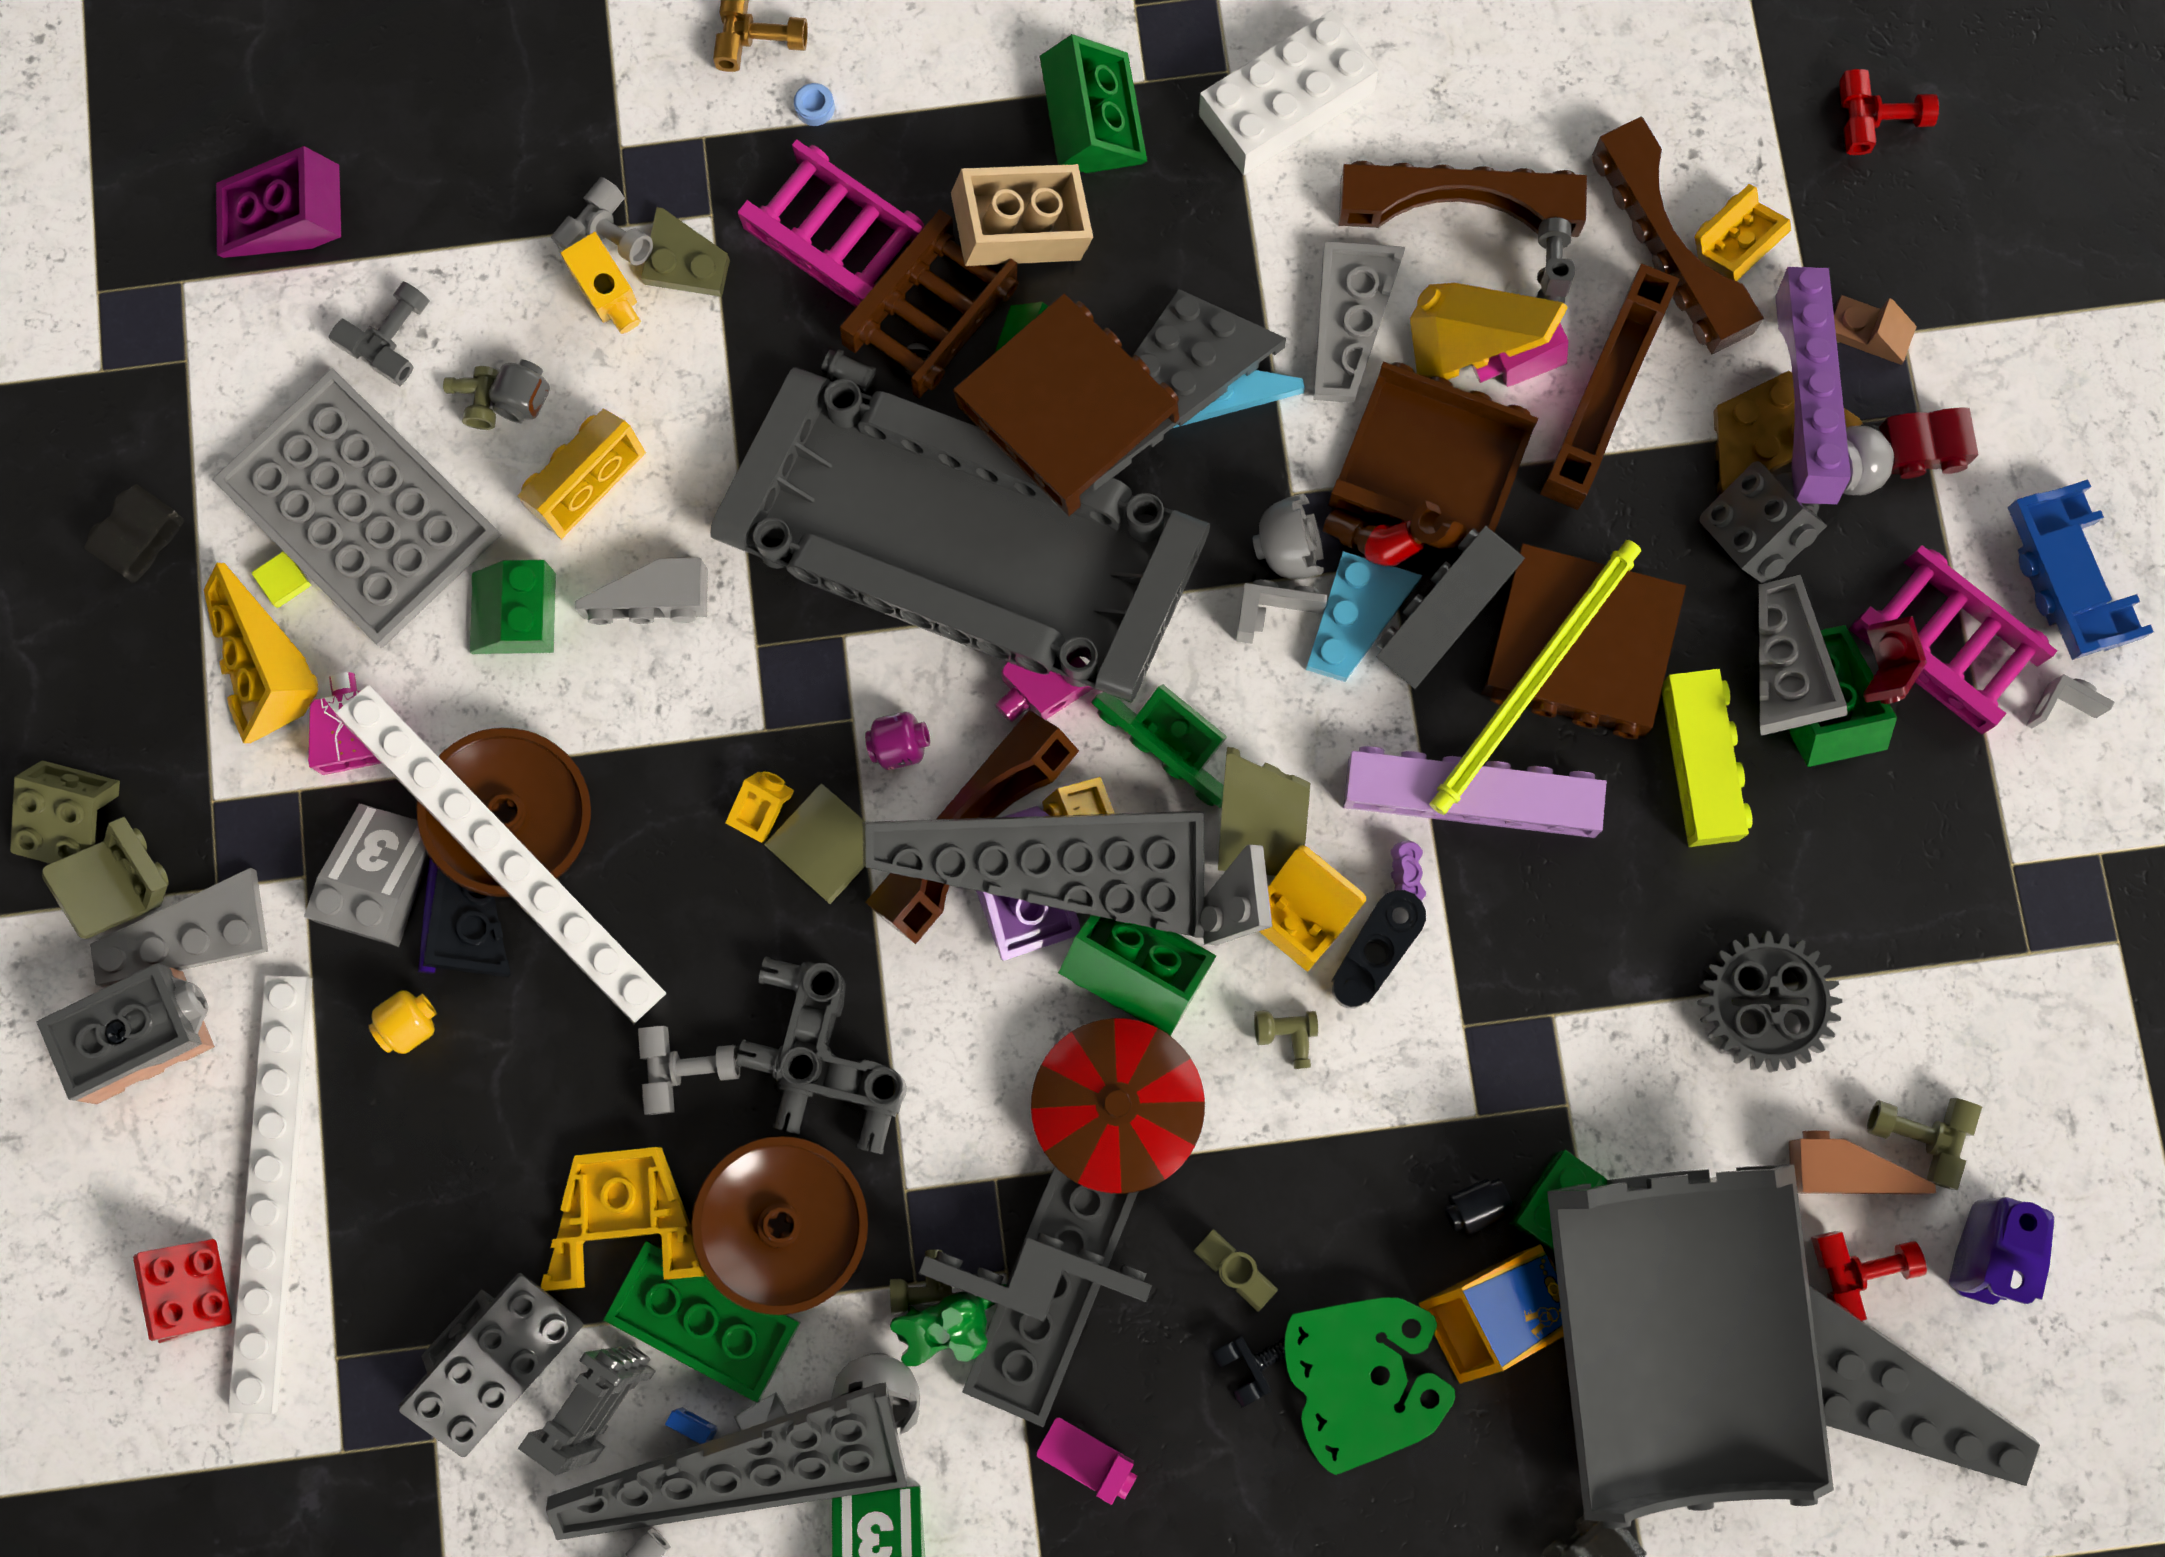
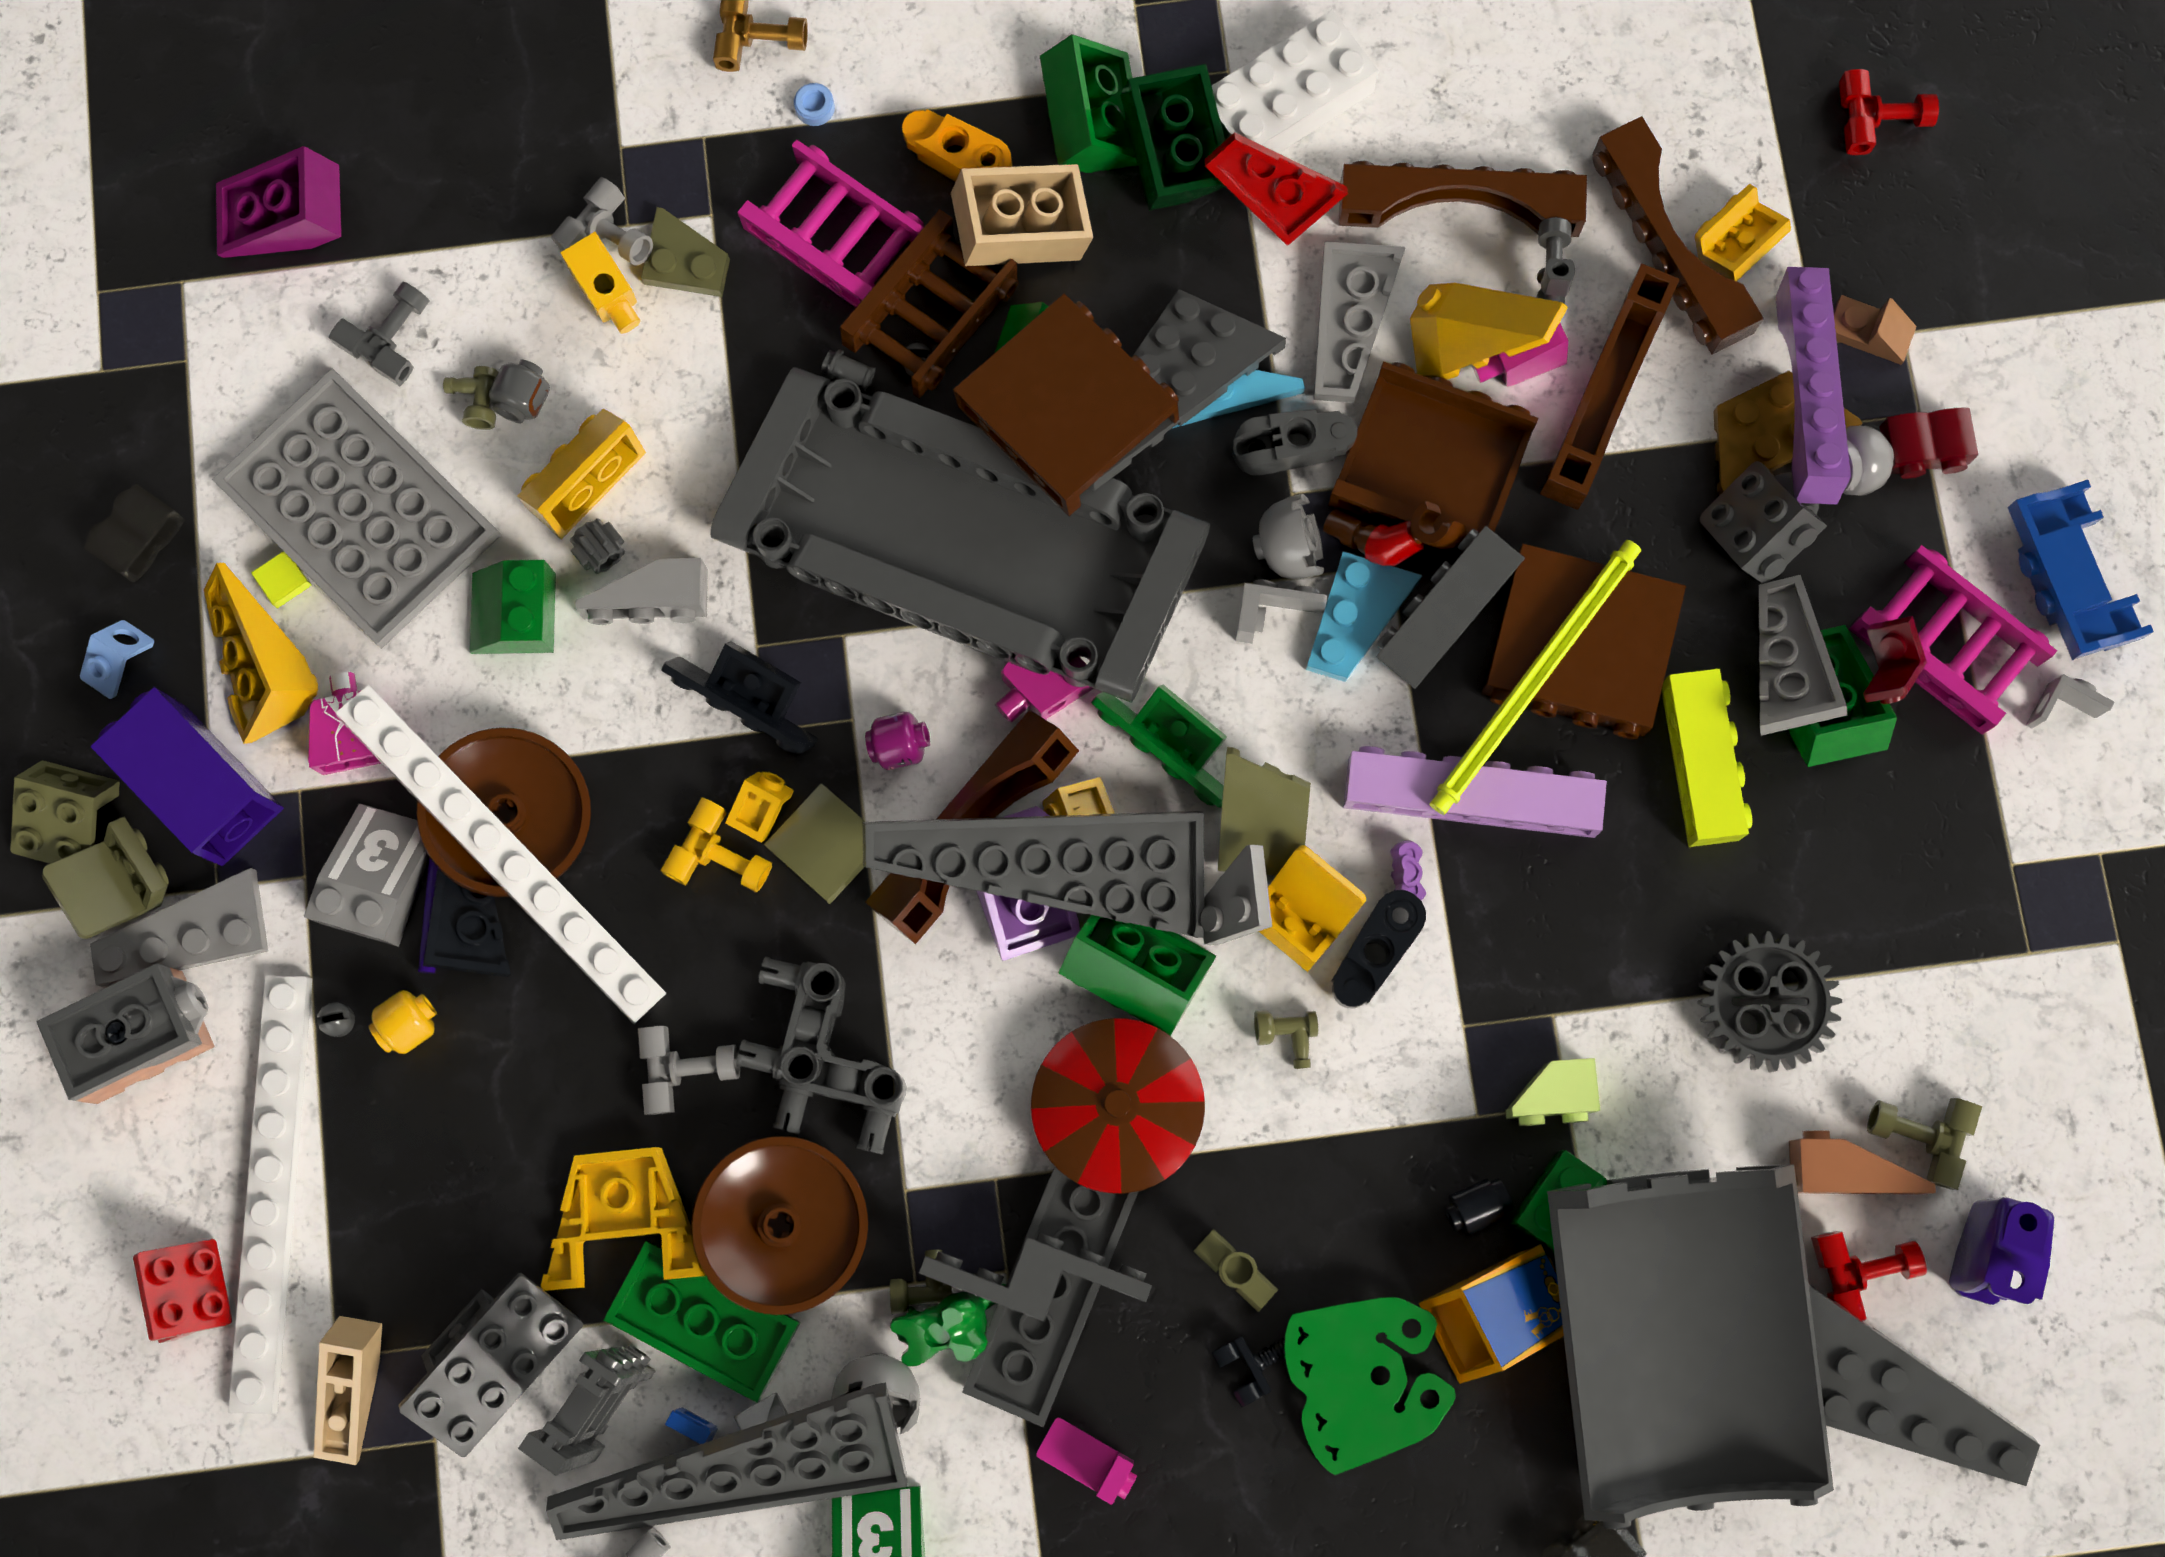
none -> light blue bracket [80,620,154,699]
none -> dark purple brick [90,687,284,867]
none -> tan slope [313,1316,382,1465]
none -> dark grey hinge [317,1002,355,1037]
none -> dark grey gear [570,518,625,574]
none -> black bracket [661,641,818,753]
none -> yellow bar [661,797,772,892]
none -> light orange piece [902,109,1012,182]
none -> dark green slope [1120,64,1226,211]
none -> red wing [1205,132,1348,246]
none -> dark grey piece [1233,409,1357,476]
none -> yellowish green slope [1506,1058,1600,1126]

